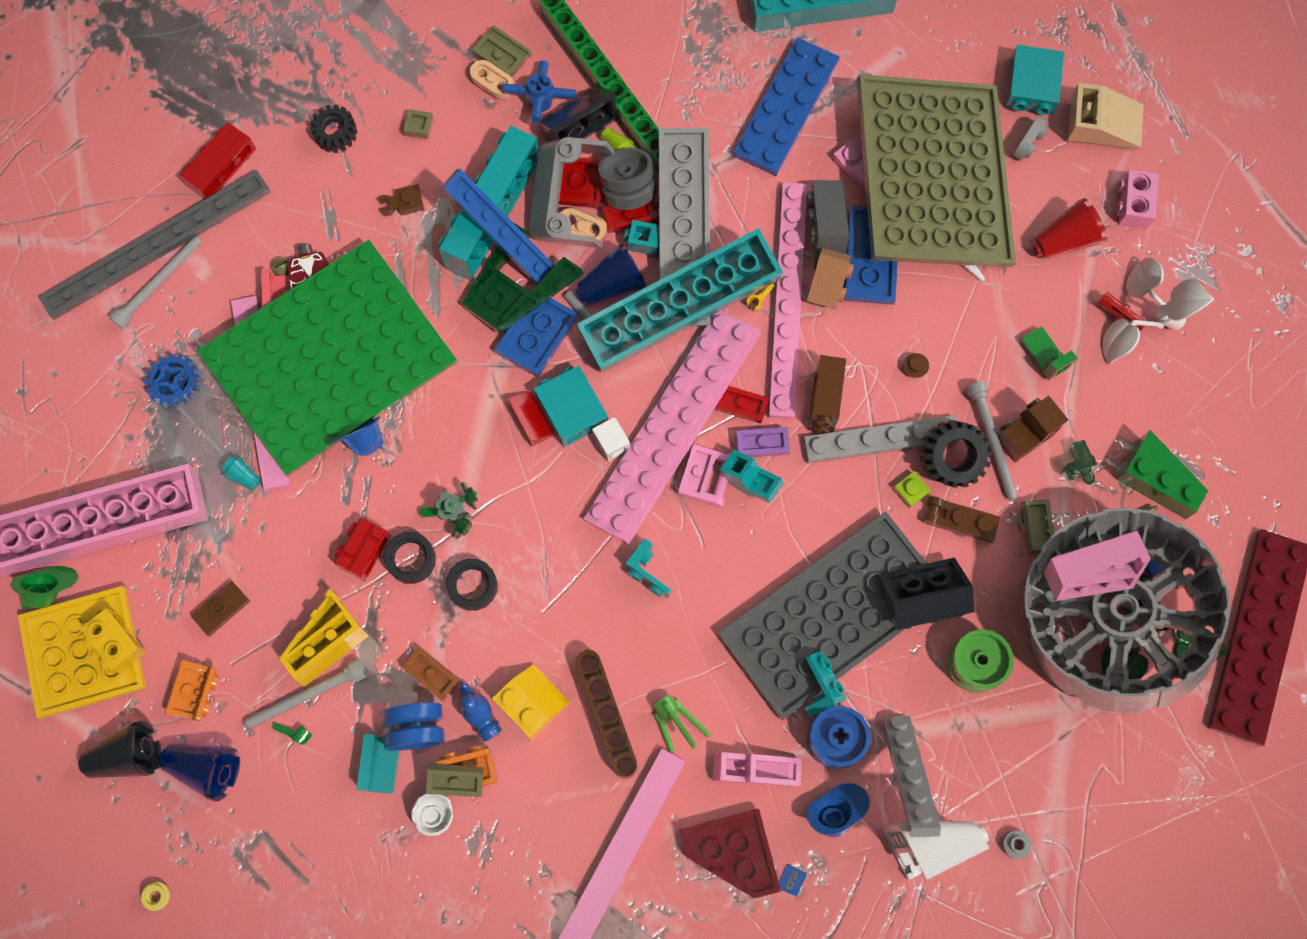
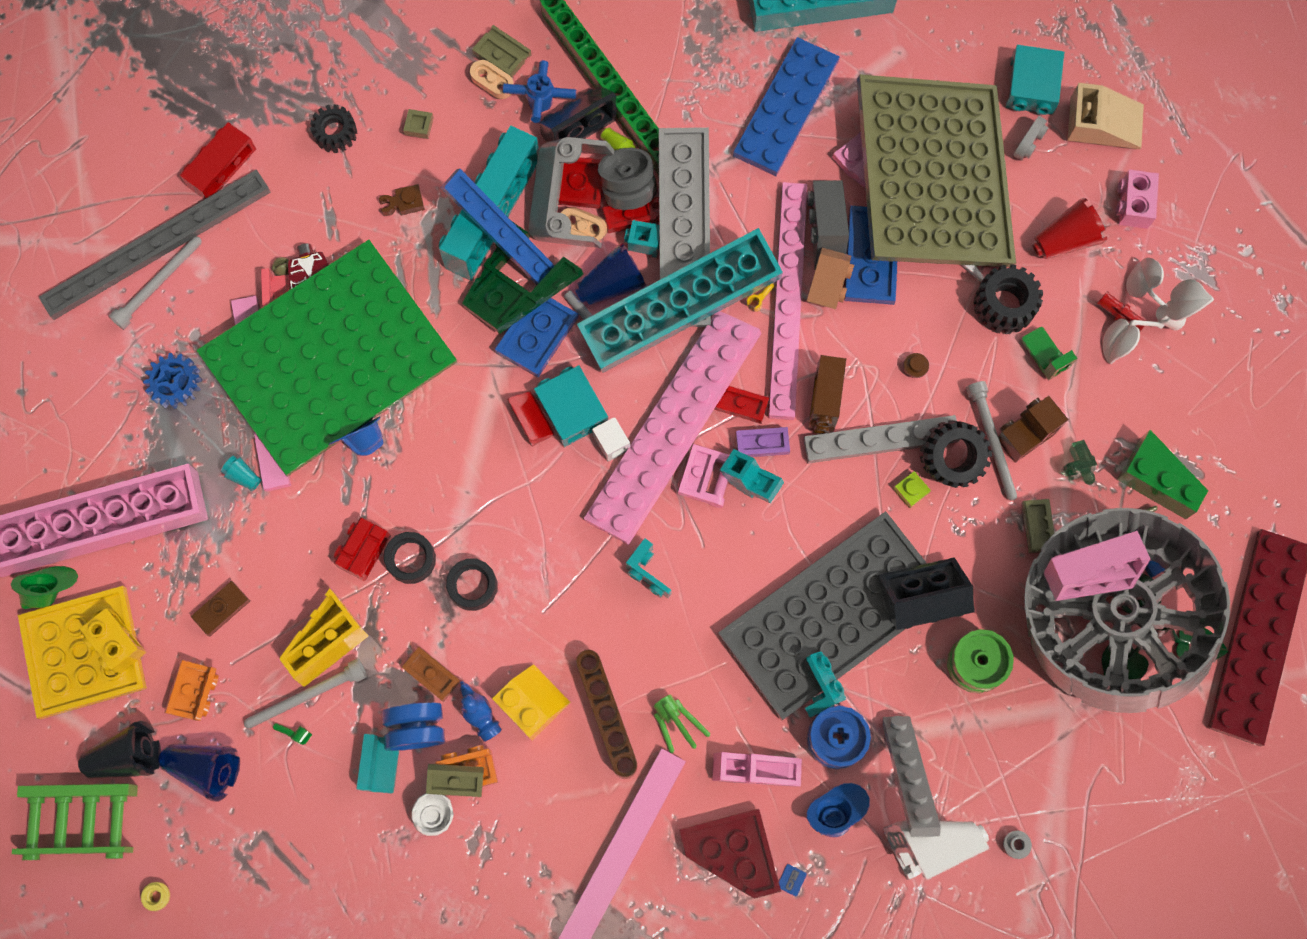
plant [420,482,478,539] -> none
reddish brown plate [923,496,1000,543] -> none
none -> bright green fence [12,784,138,860]
none -> black tyre [973,264,1043,334]

